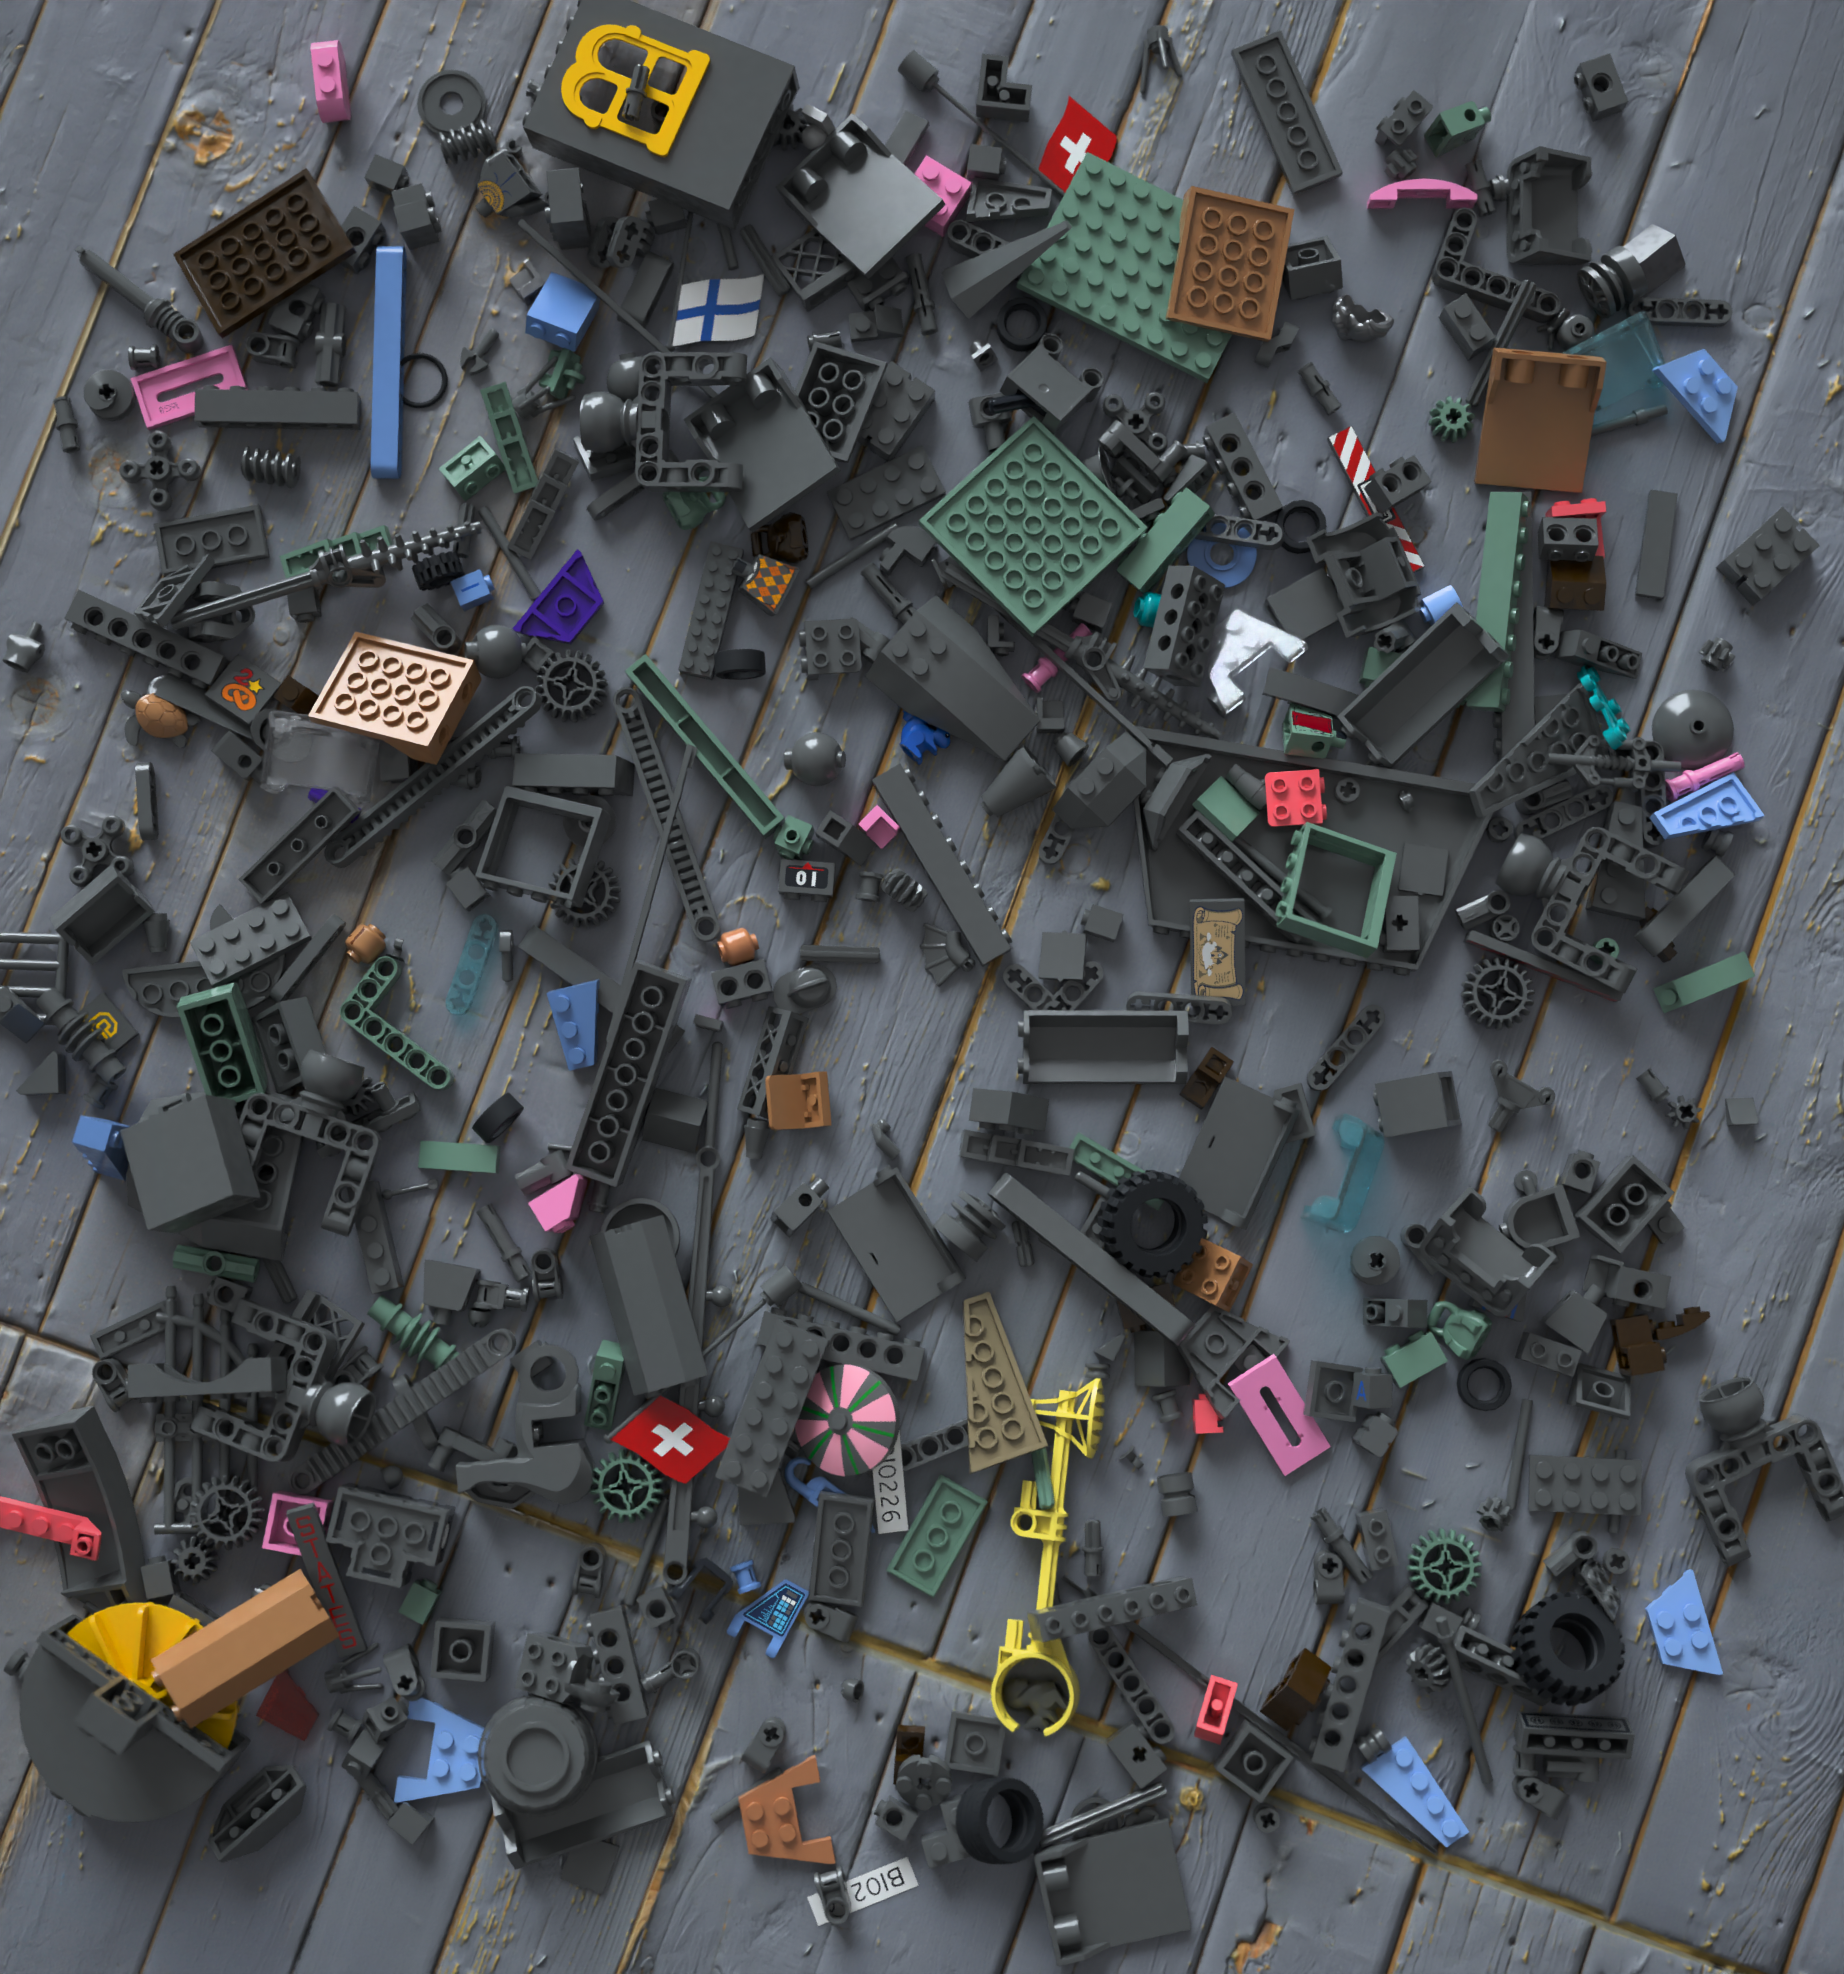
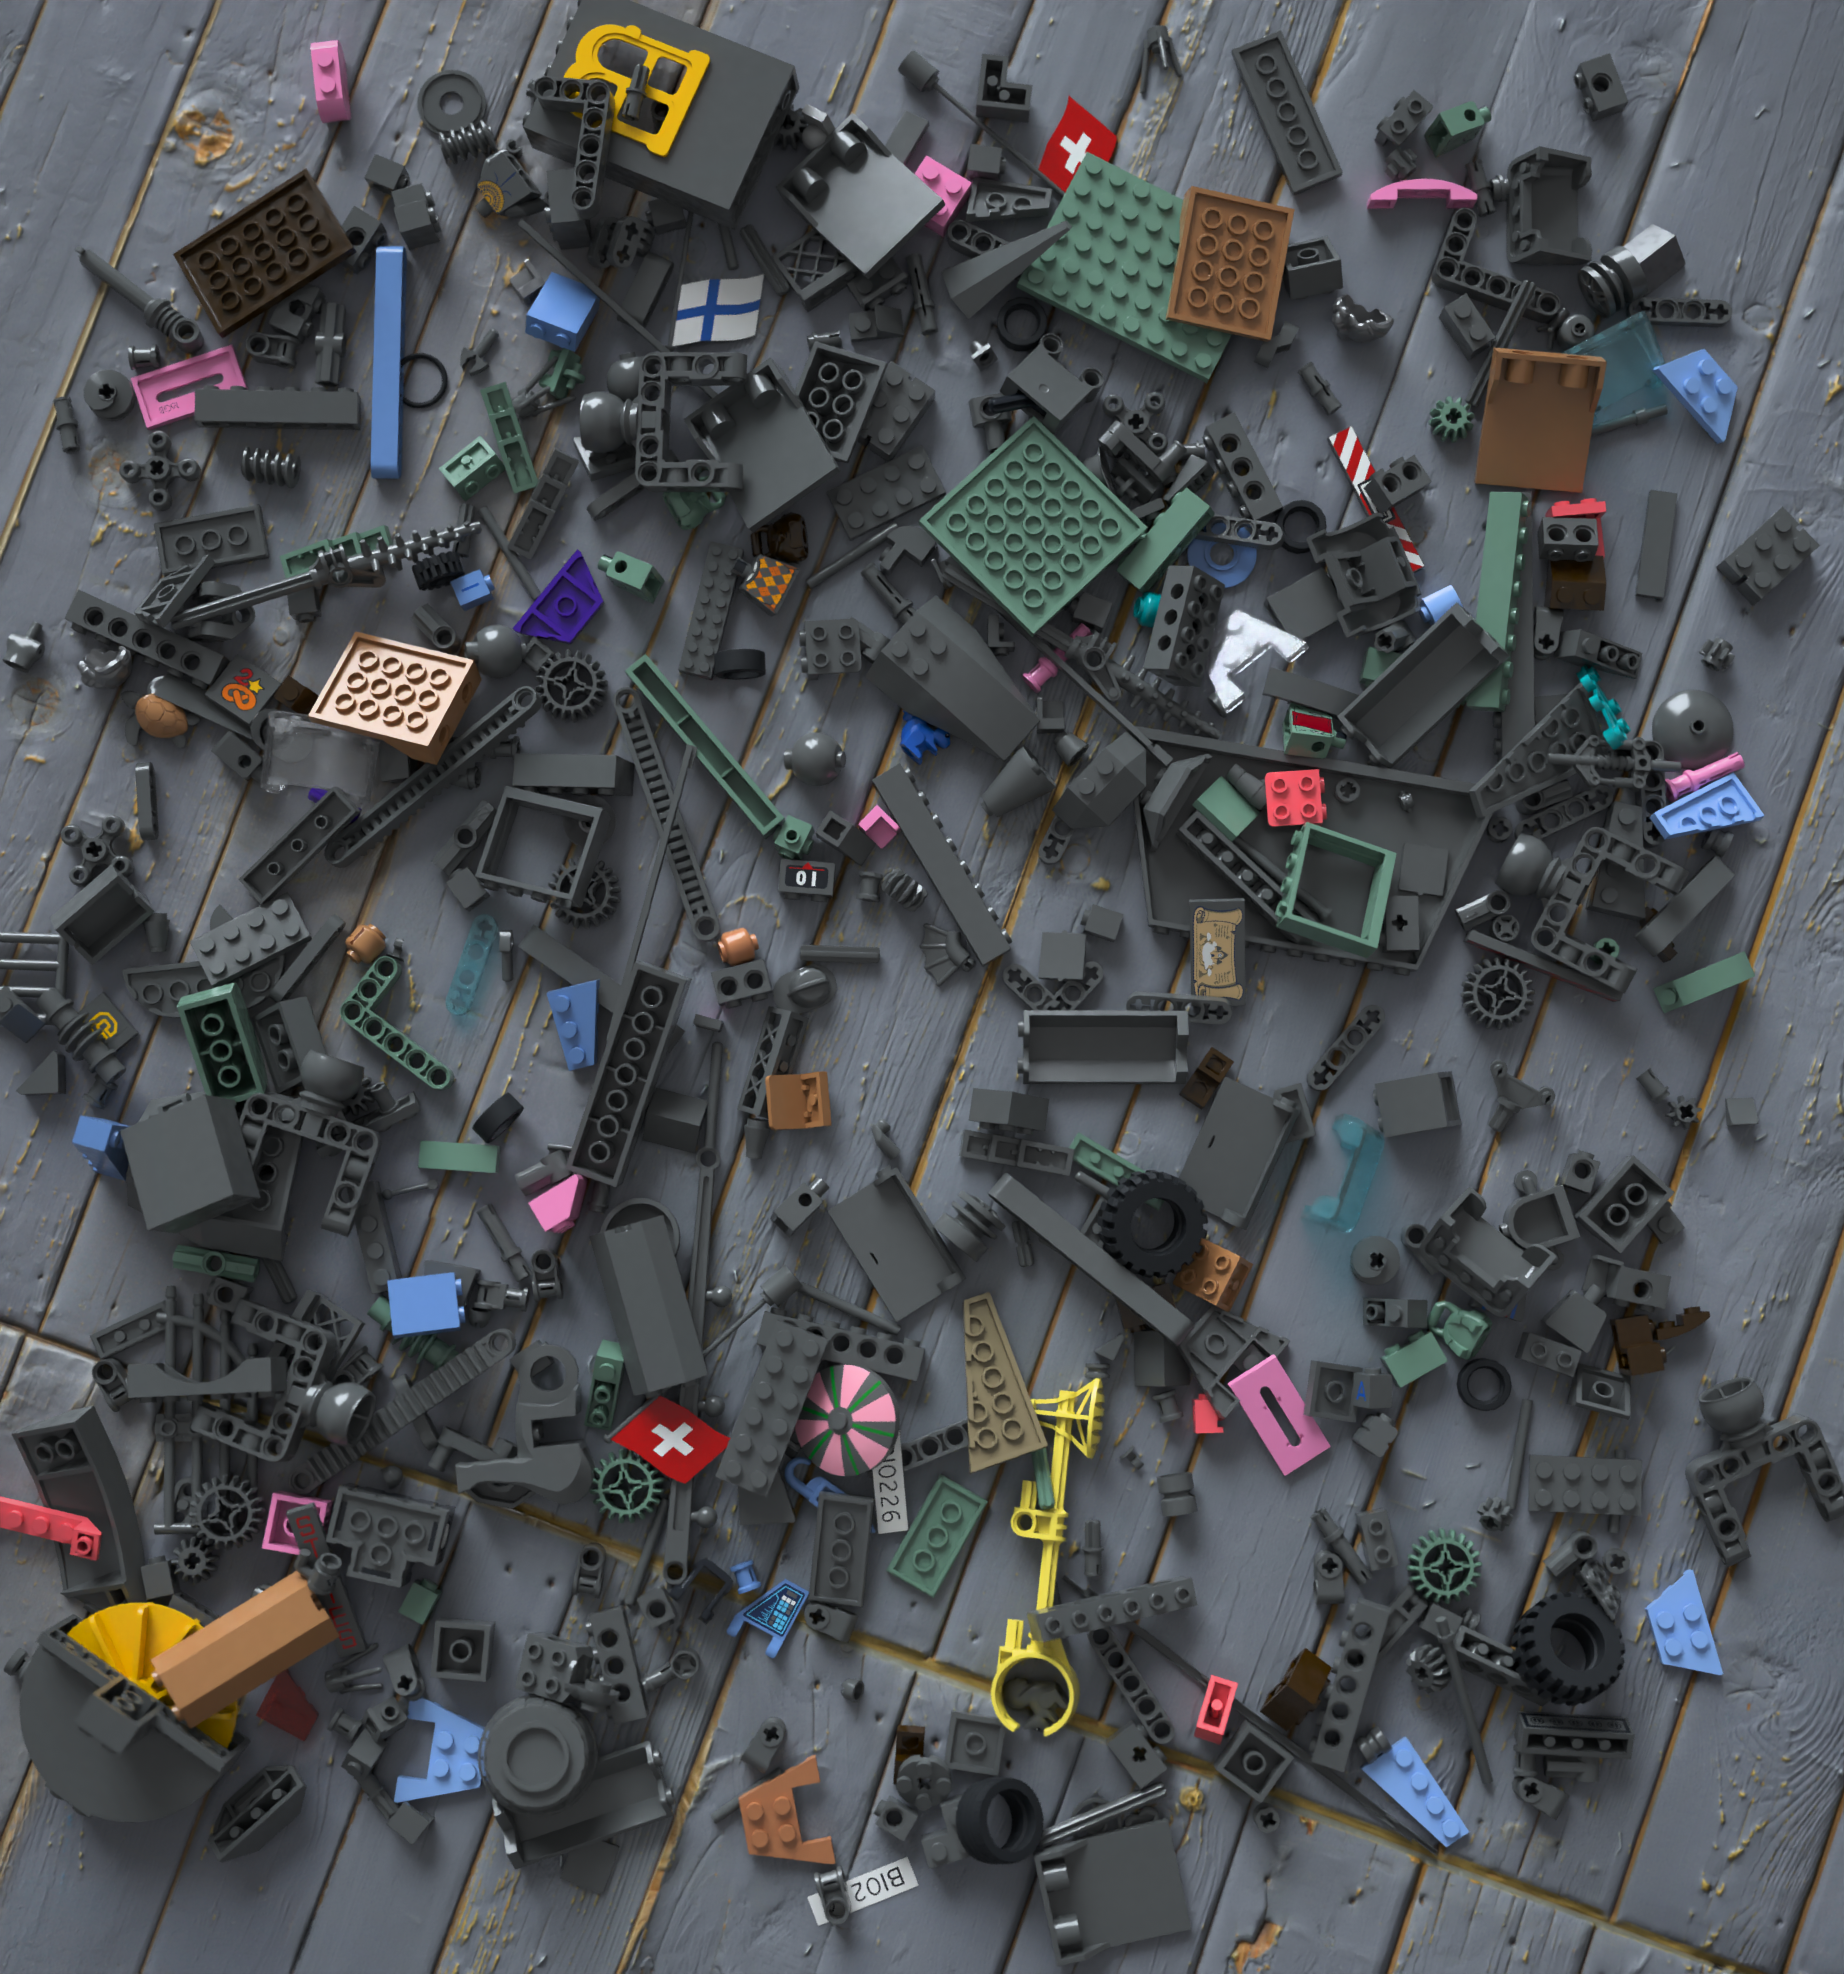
none -> flat silver hair [77,646,132,689]
none -> dark grey piece [294,1548,342,1595]
none -> medium blue brick [387,1272,466,1339]
none -> dark grey beam [533,76,615,219]
none -> sand green torso [598,551,665,604]

